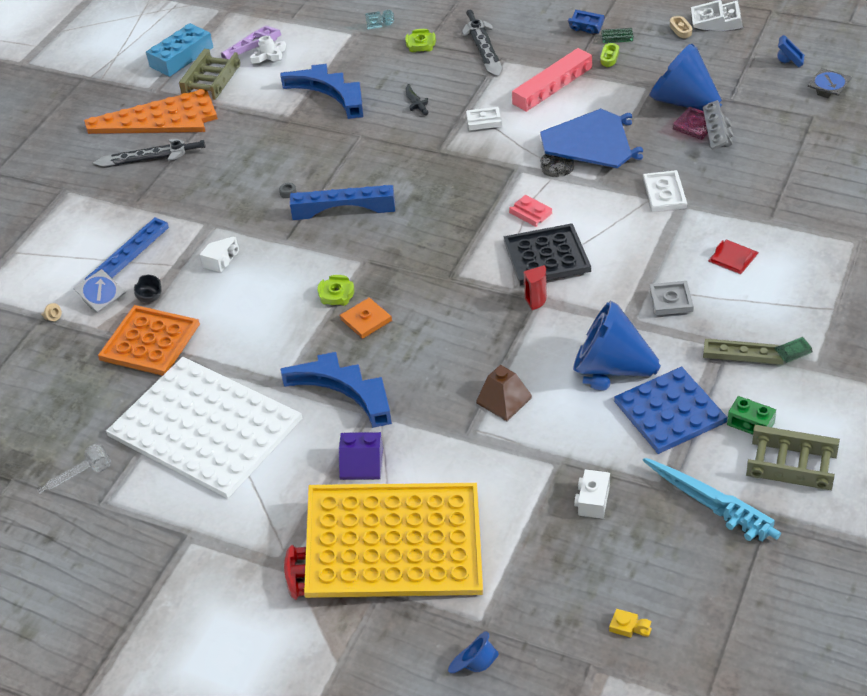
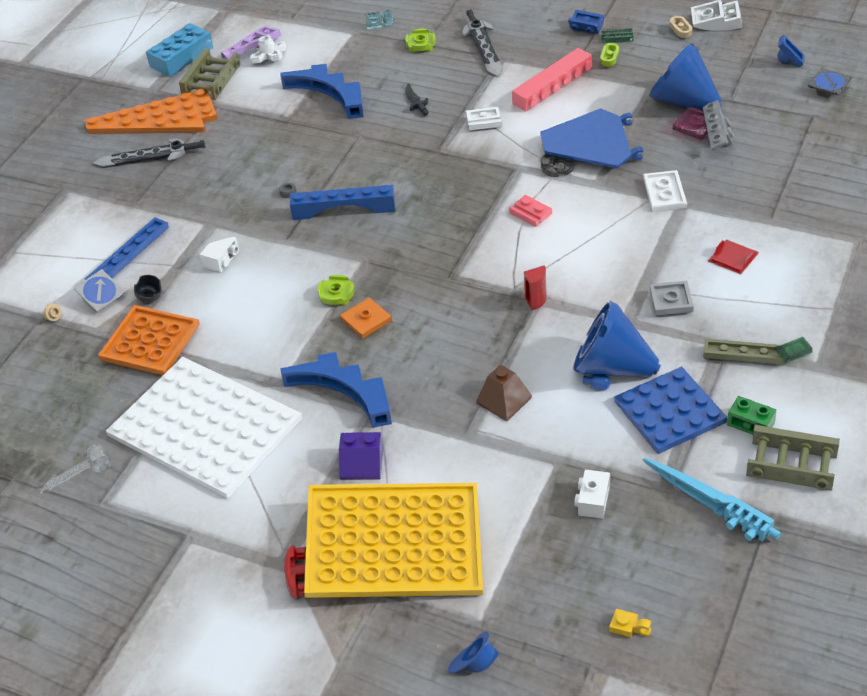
black plate [503,223,591,286] -> none

